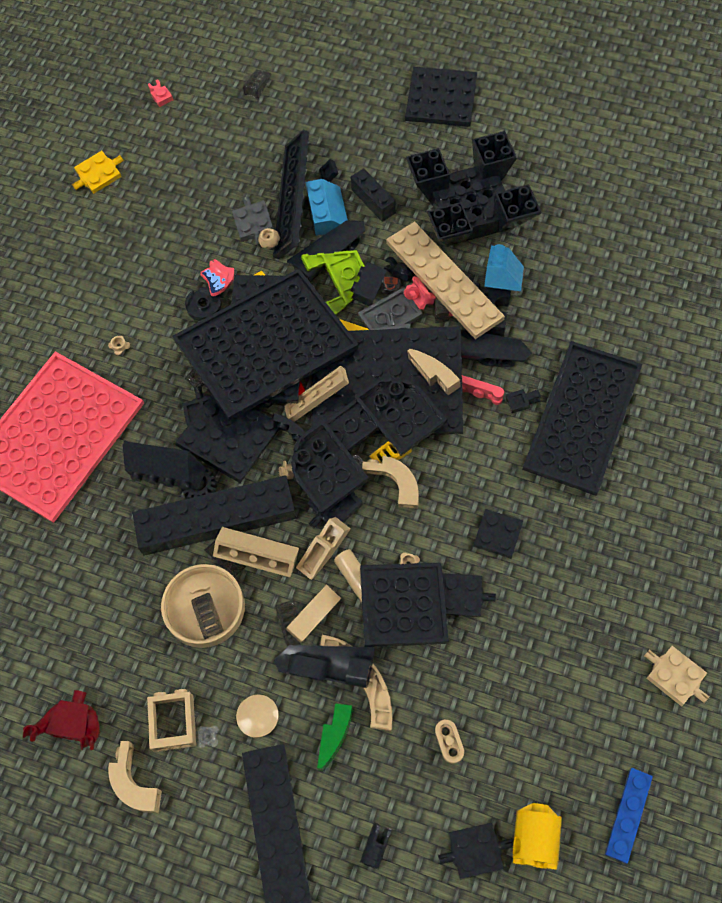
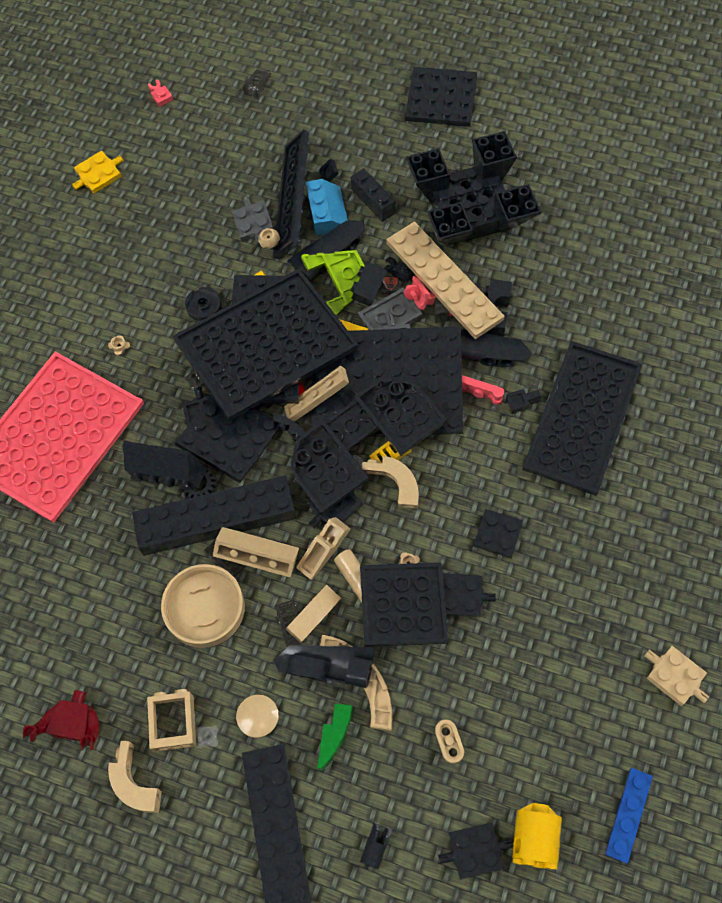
clear smoke slope [191,593,224,639] -> none
coral arm [200,259,234,296] -> none
tan plate [279,461,294,479] -> none
tan slope [407,349,460,395] -> none
dark azure slope [484,244,524,291] -> none

